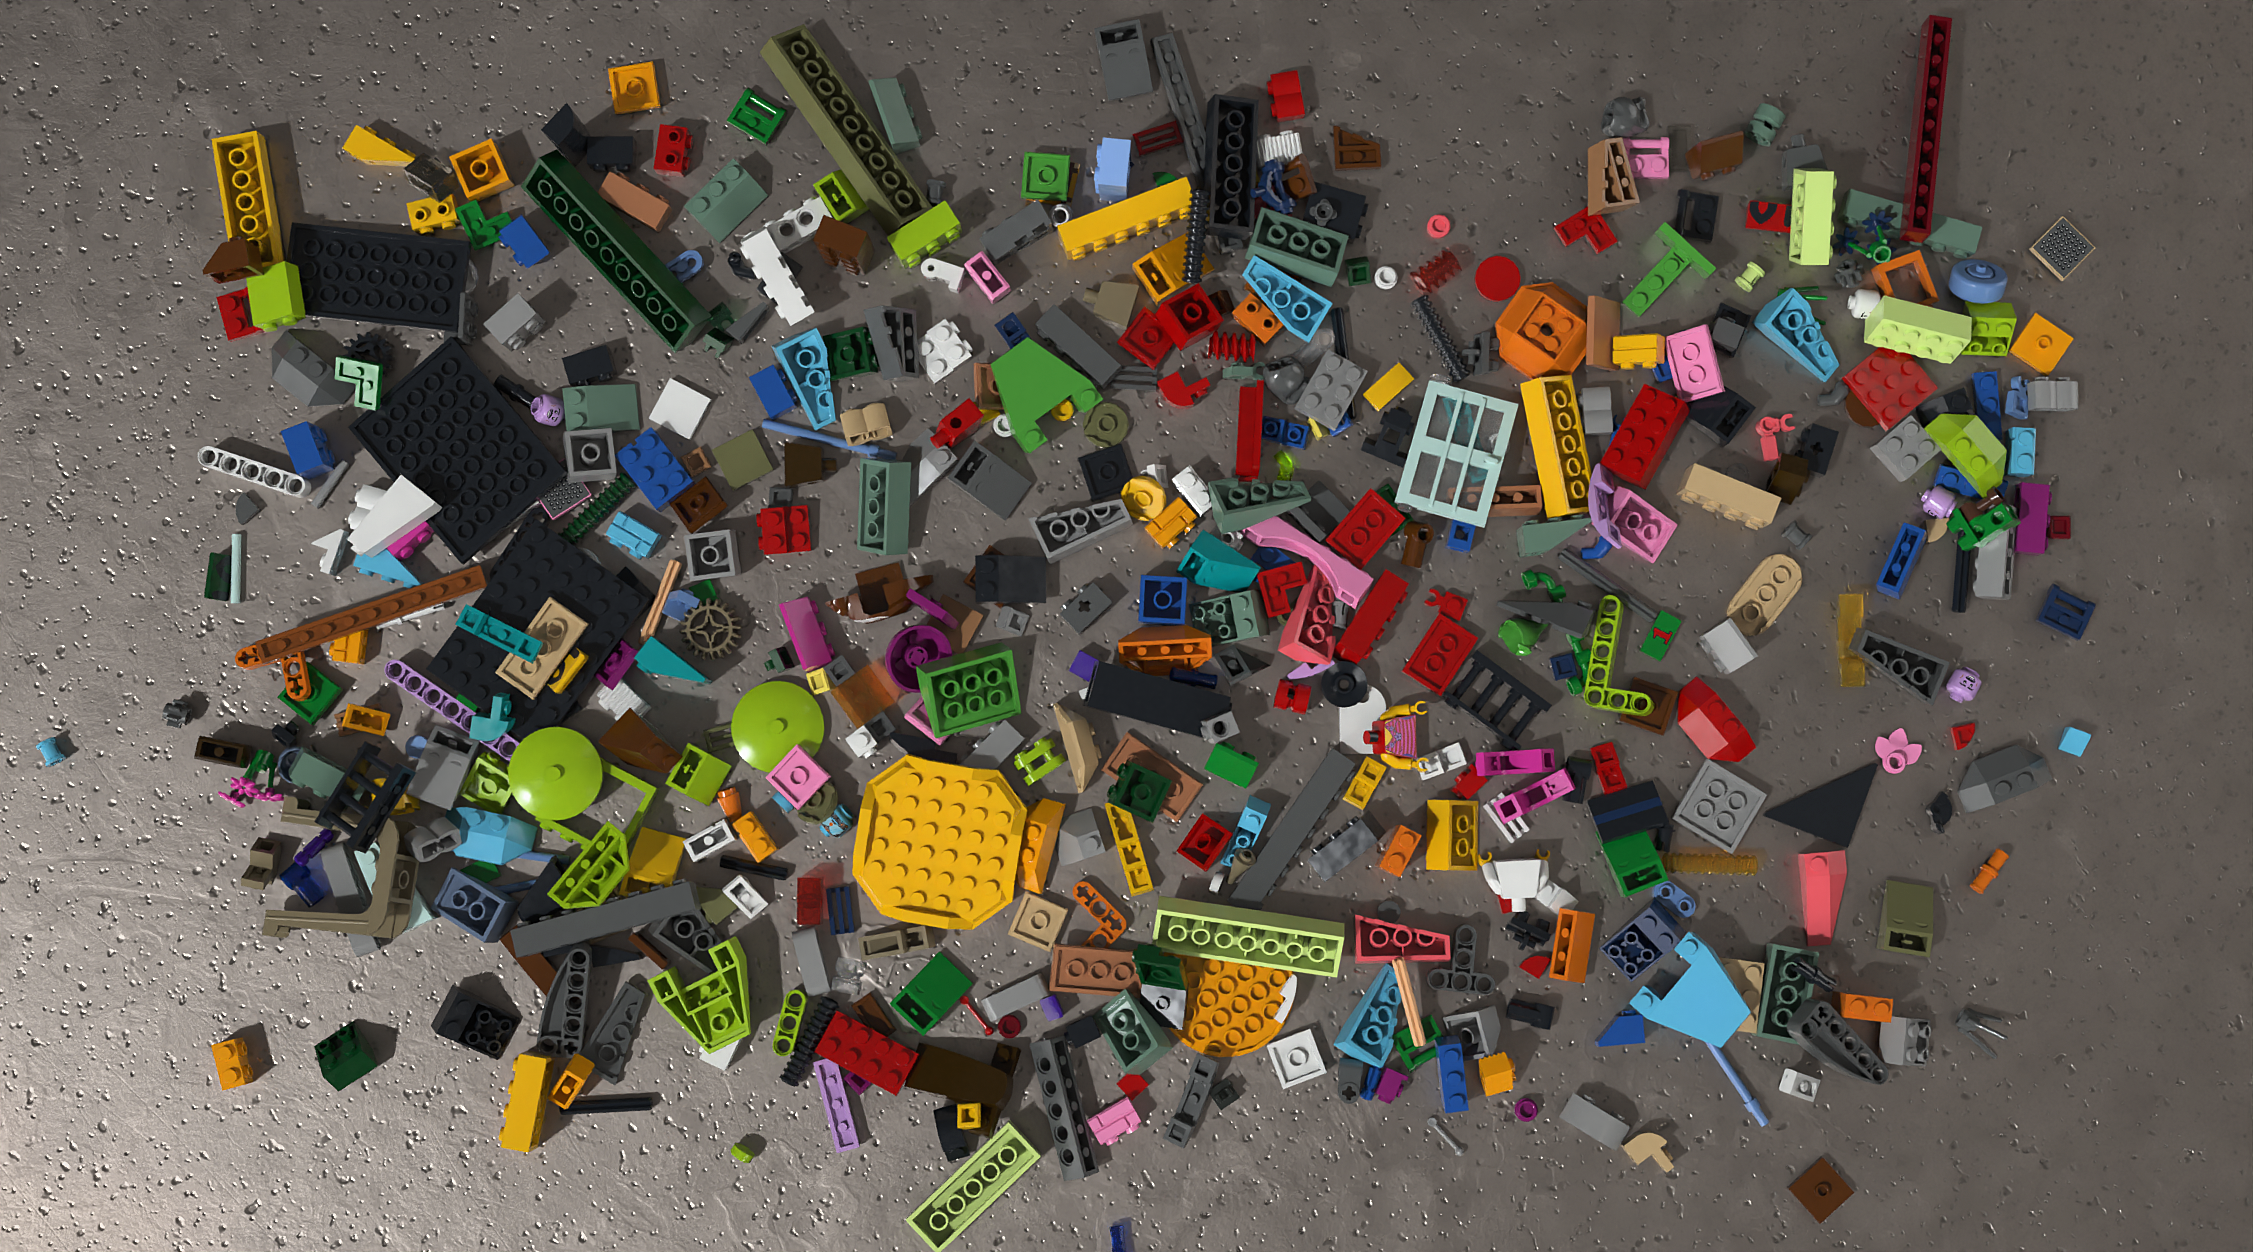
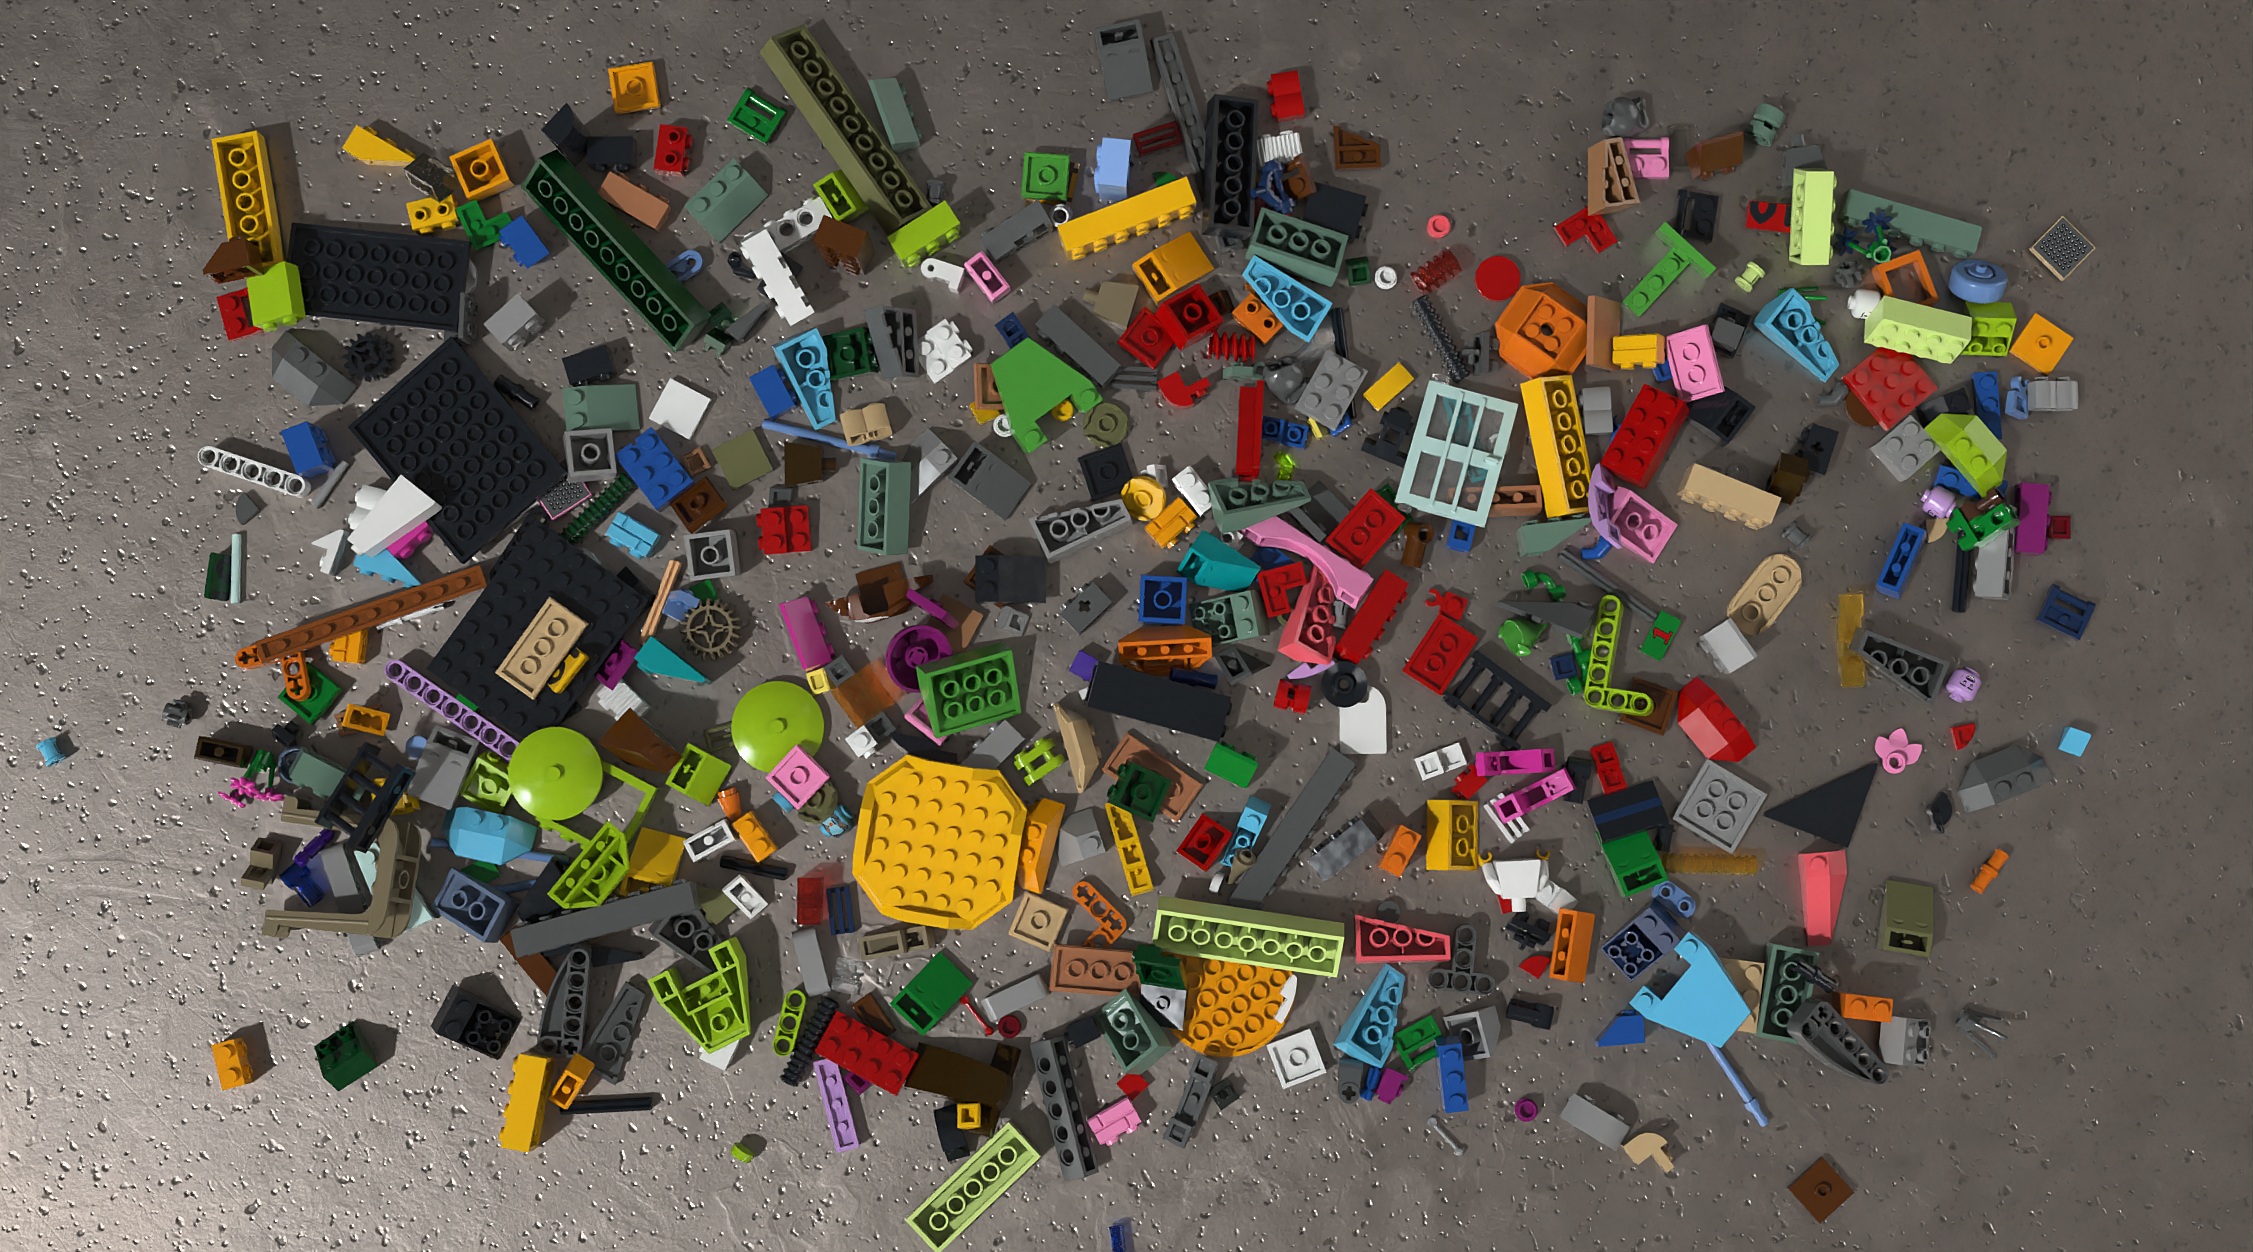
plate [334,355,383,411] -> none
light grey brick [404,817,462,862] -> none
teal slope [455,604,544,664] -> none
teal brick [469,693,516,741] -> none
lavender head [531,394,565,426] -> none
reddish brown tile [628,932,671,970] -> none
dark green tile [764,646,795,673] -> none
red torso [930,398,984,449] -> none
dark purple slope [1040,994,1064,1021] -> none
black piece [1182,189,1211,283] -> none
light grey brick [1201,711,1240,743] -> none
dark grey plate [1309,199,1337,227] -> none
yellow slope [1342,756,1387,810] -> none
torso [1363,700,1429,773] -> none
light nougat axle [1392,957,1426,1047] -> none
light orange brick [1479,1052,1516,1097] -> none
coral bar [1755,414,1795,462] -> none
white slope [1779,1068,1821,1102] -> none
dark red brick [1899,15,1952,243] -> none
medium azure brick [2004,427,2036,477] -> none

